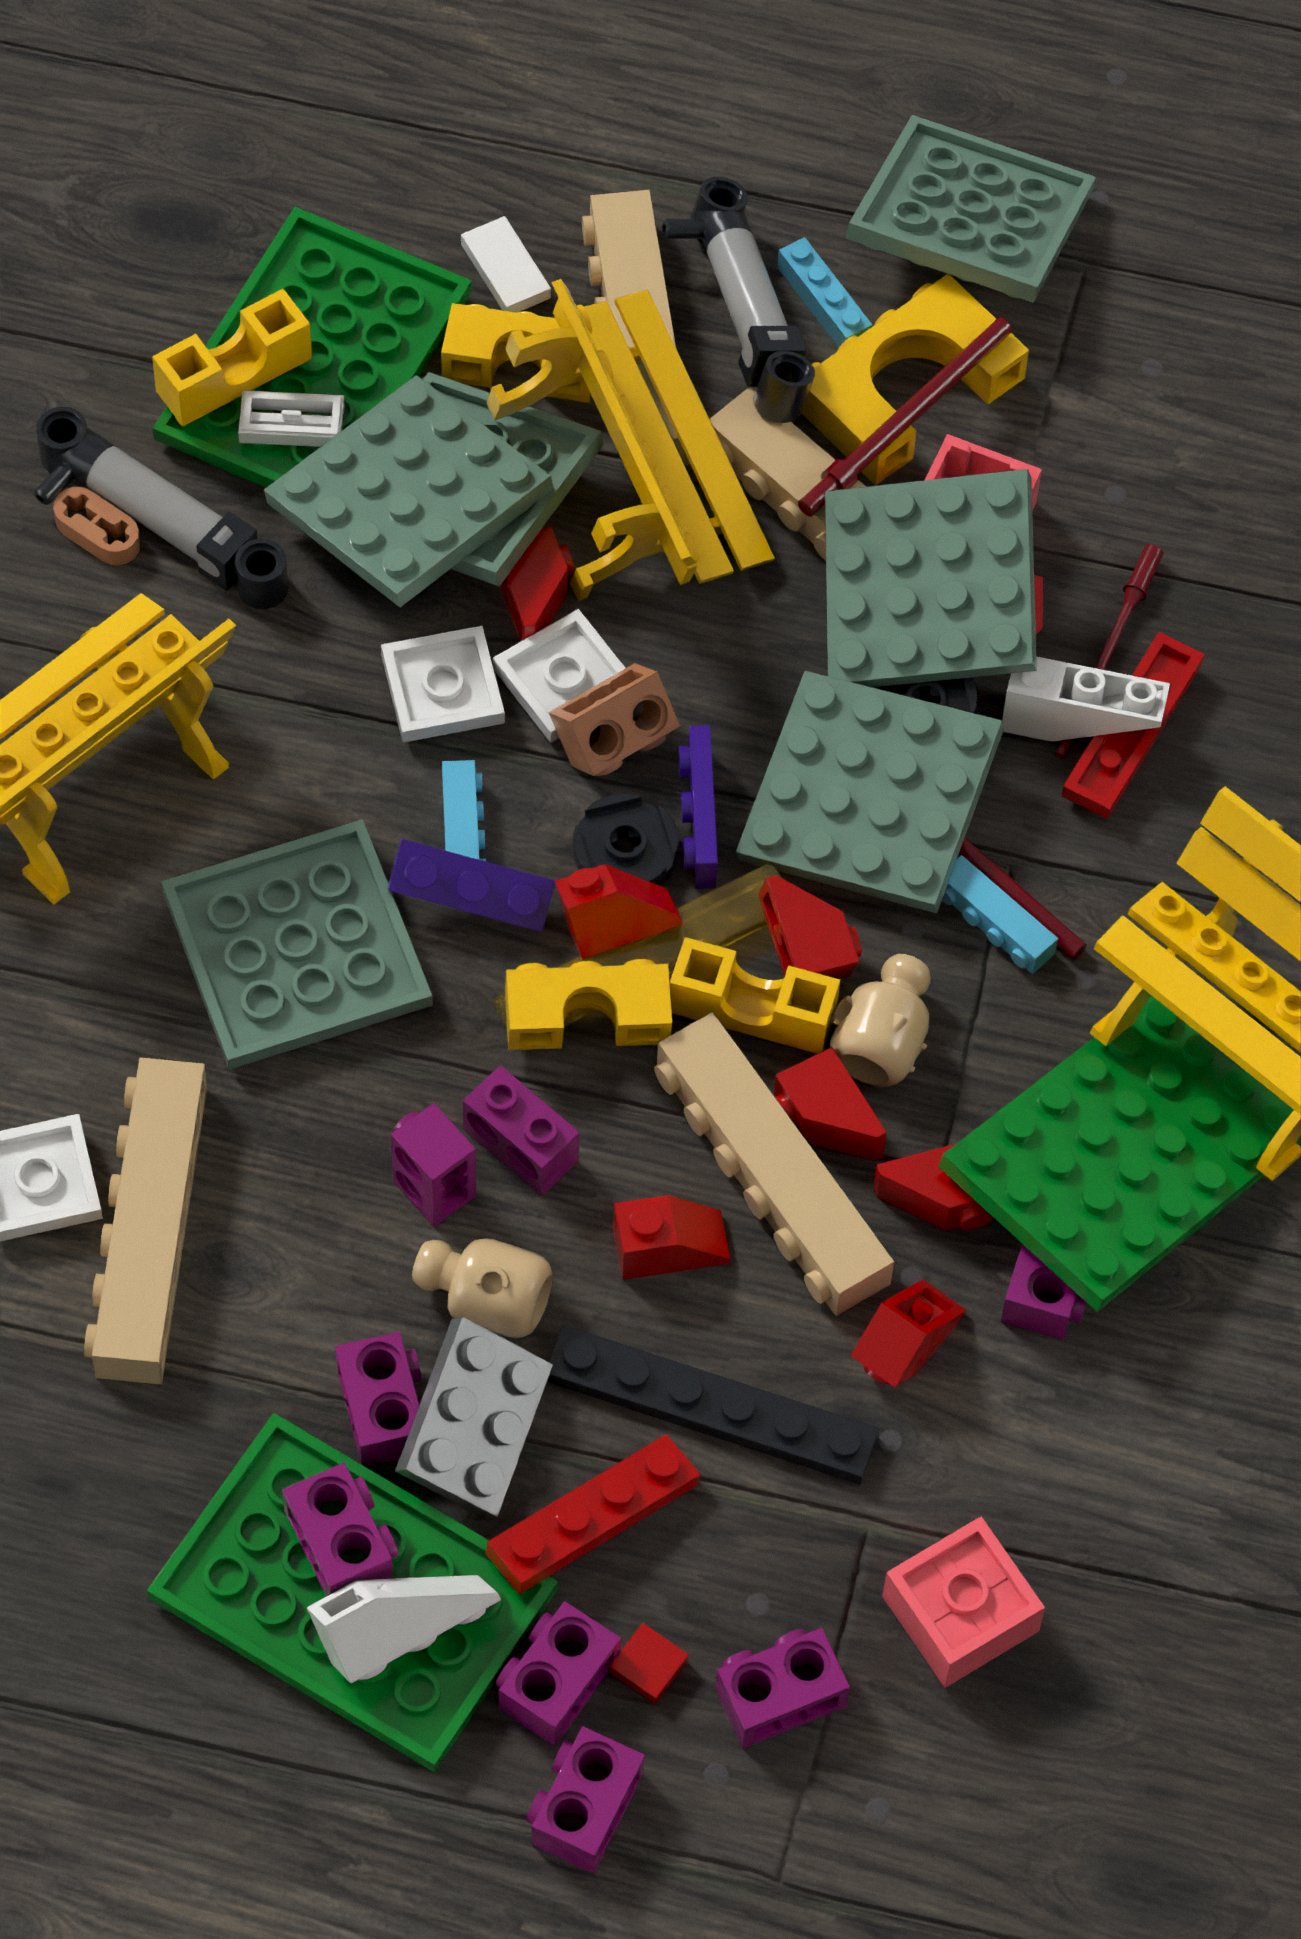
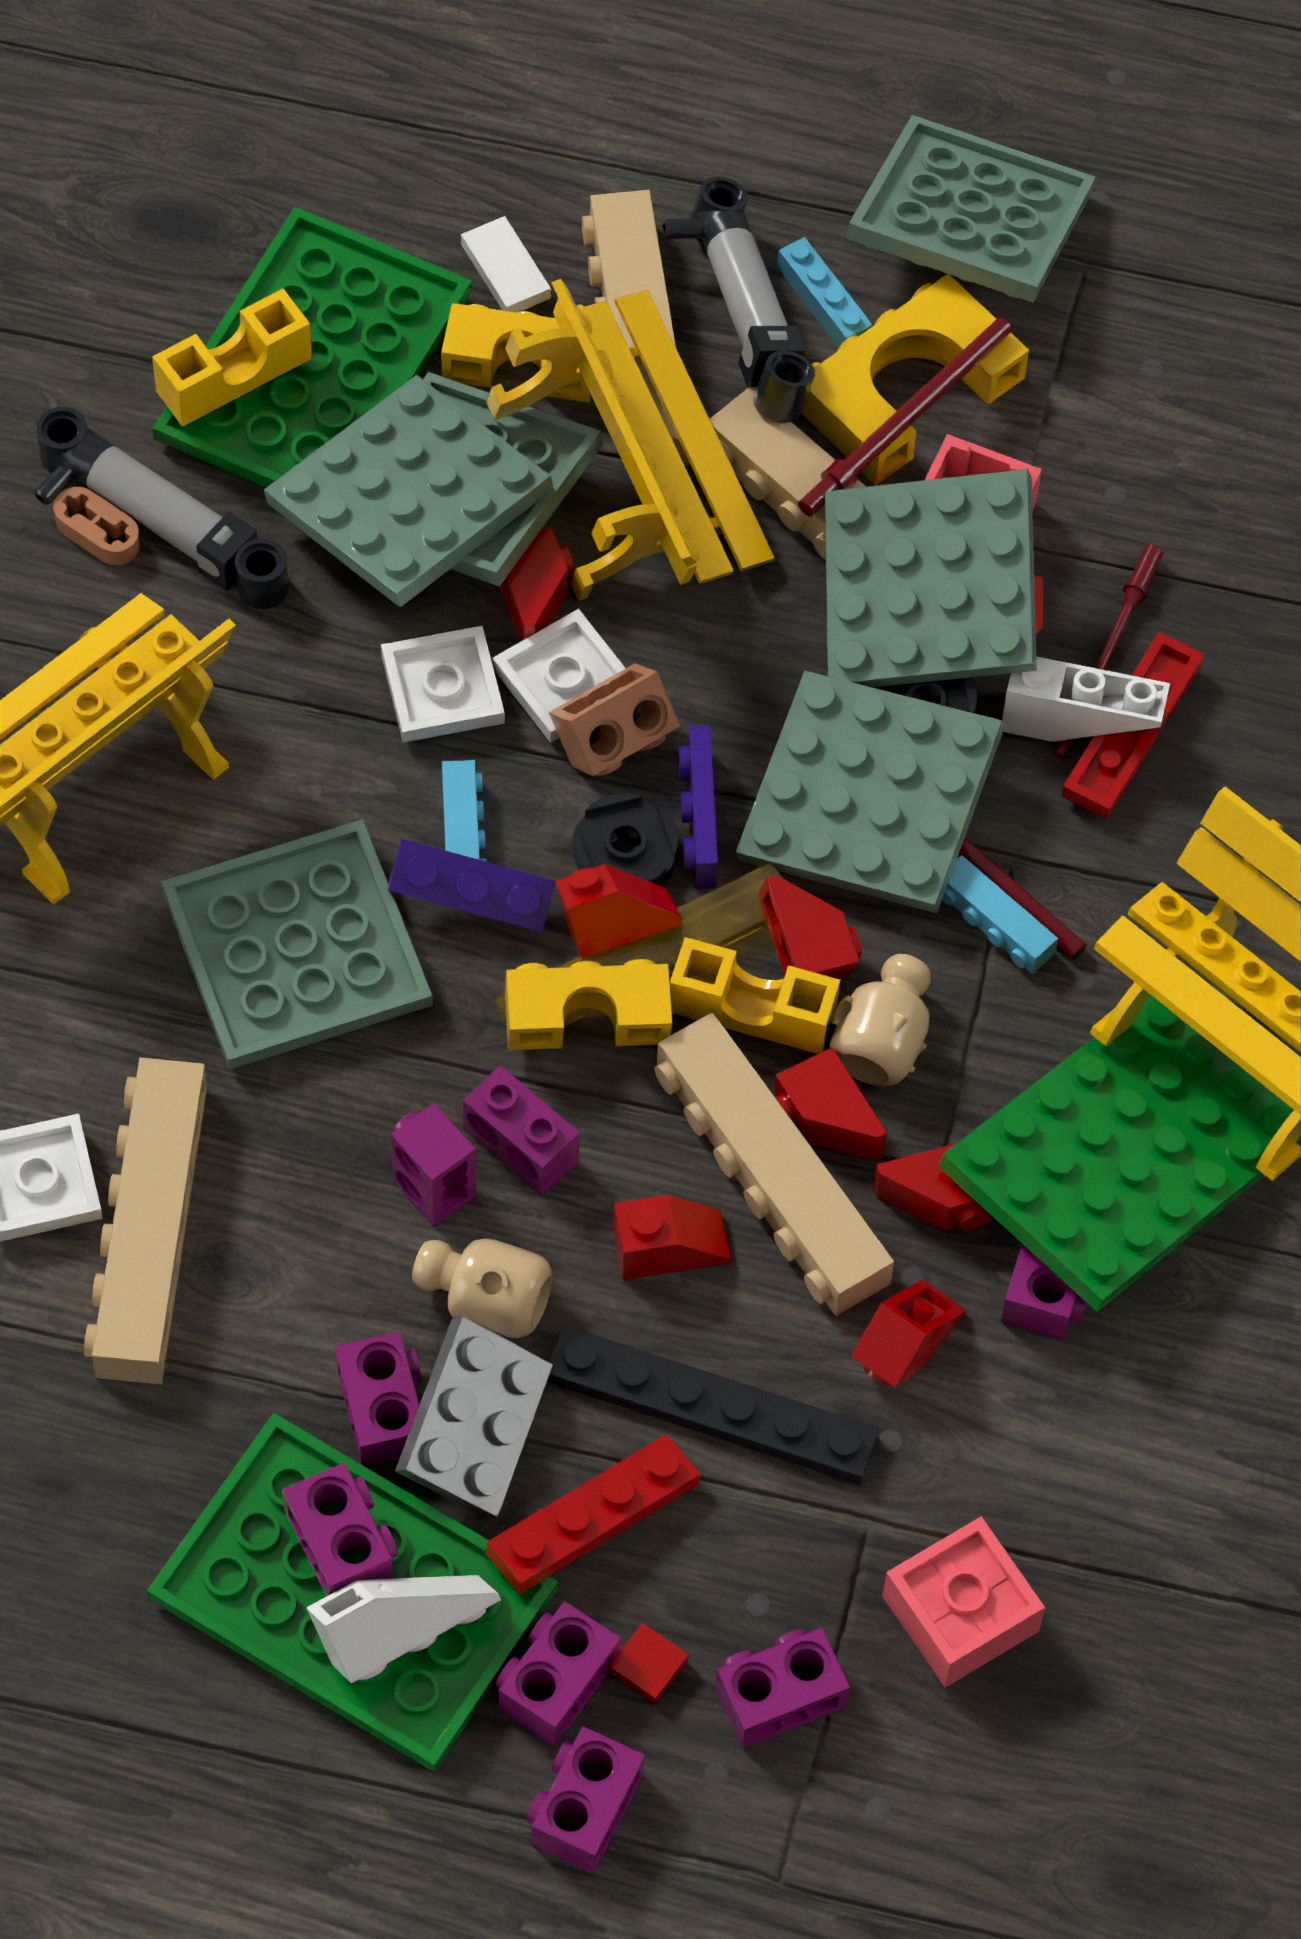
white tile [238,390,345,447] -> none

